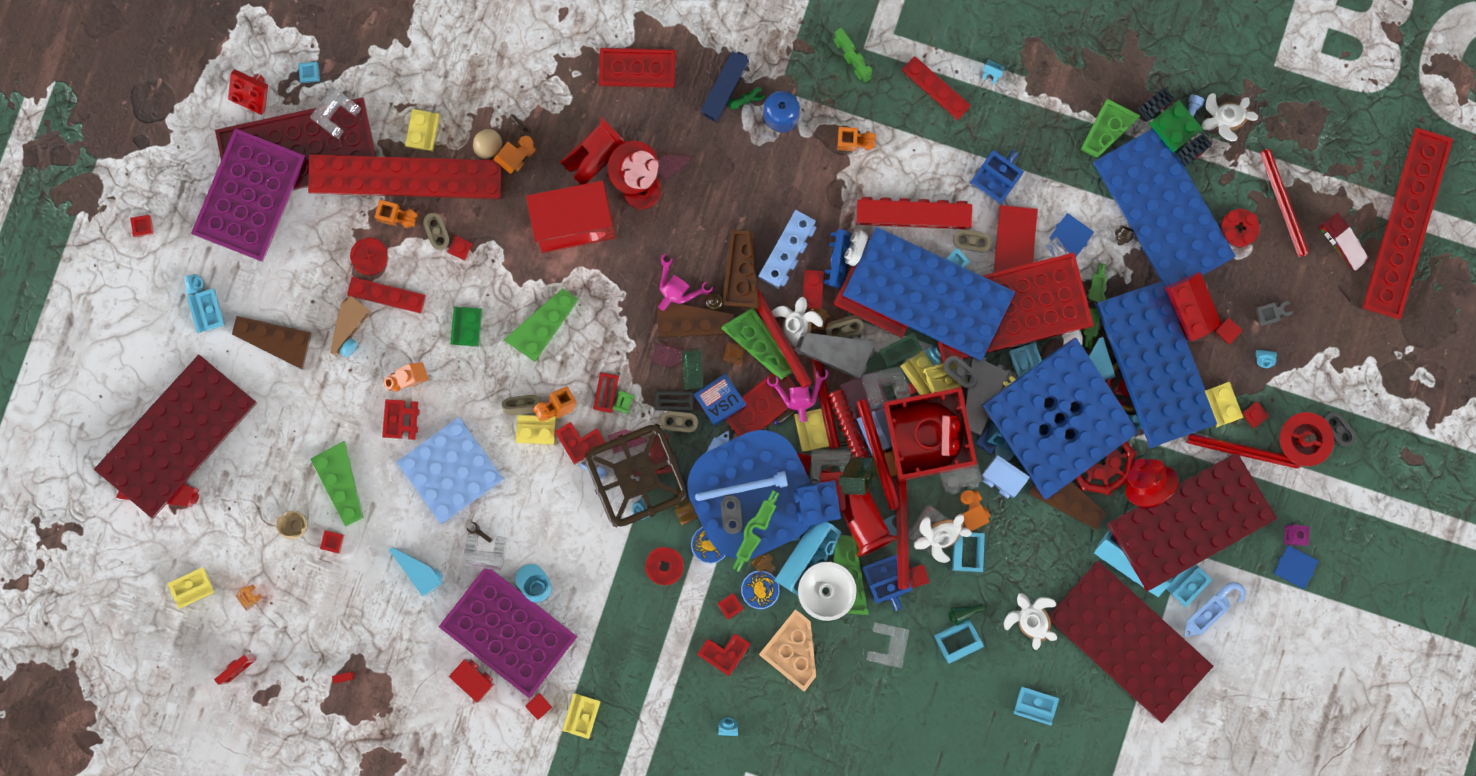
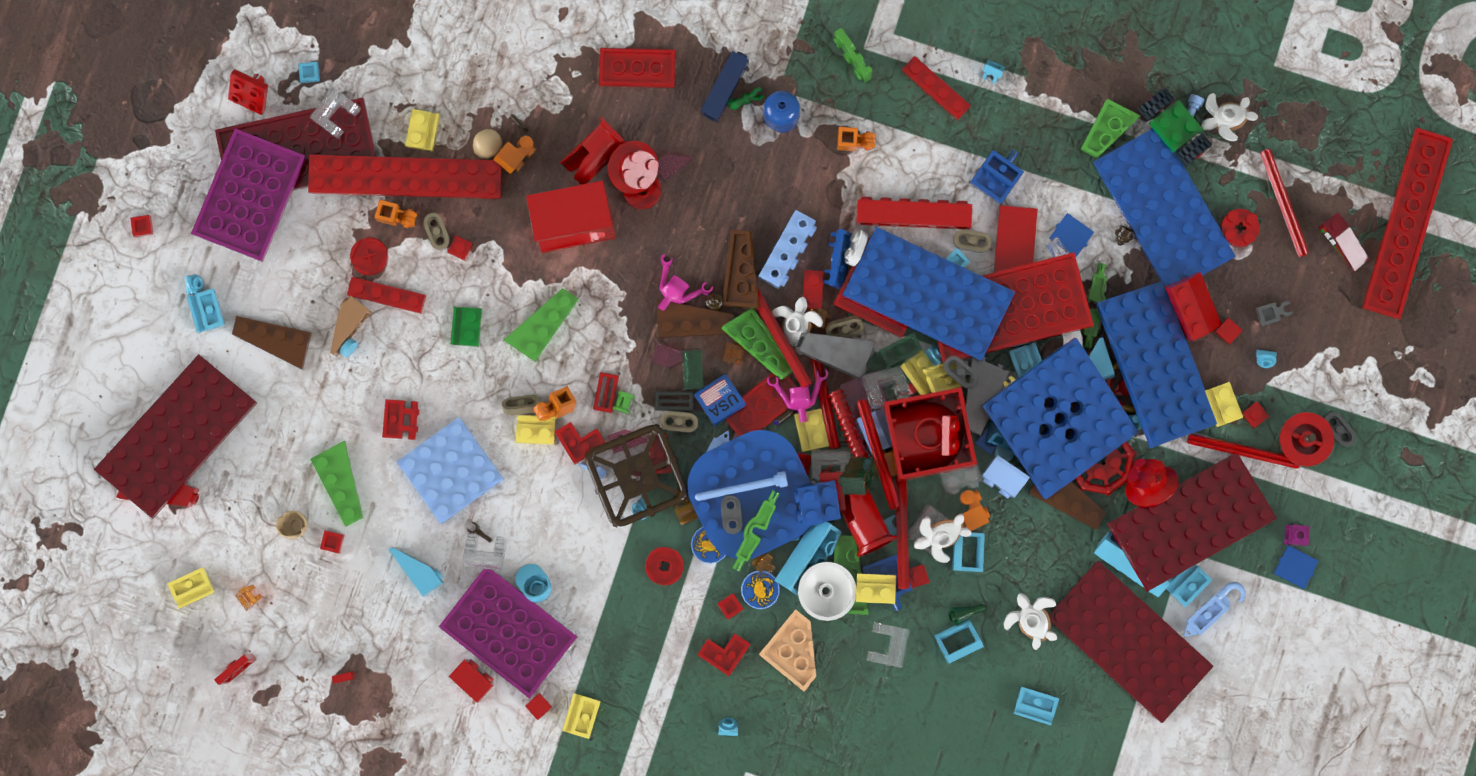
orange brick [384,362,429,392] -> none
none -> light yellow plate [856,574,896,604]

